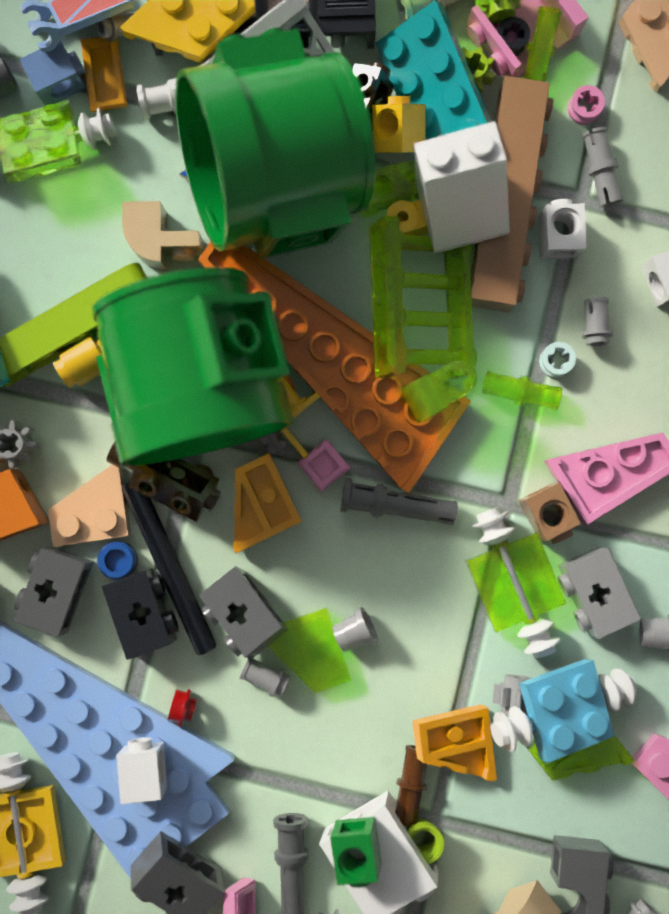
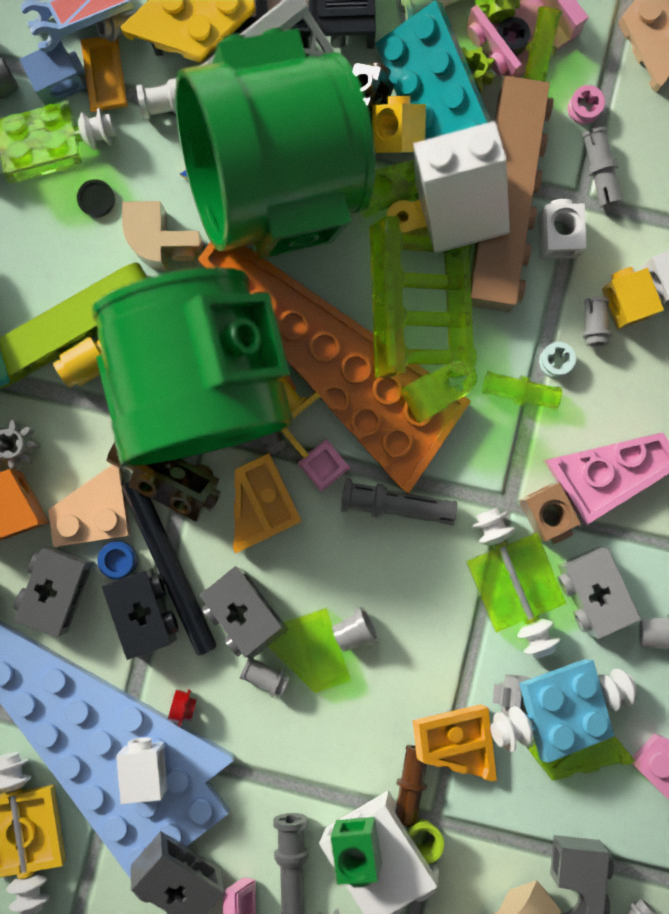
none -> black piece [77,179,115,218]
none -> yellow brick [602,267,664,330]

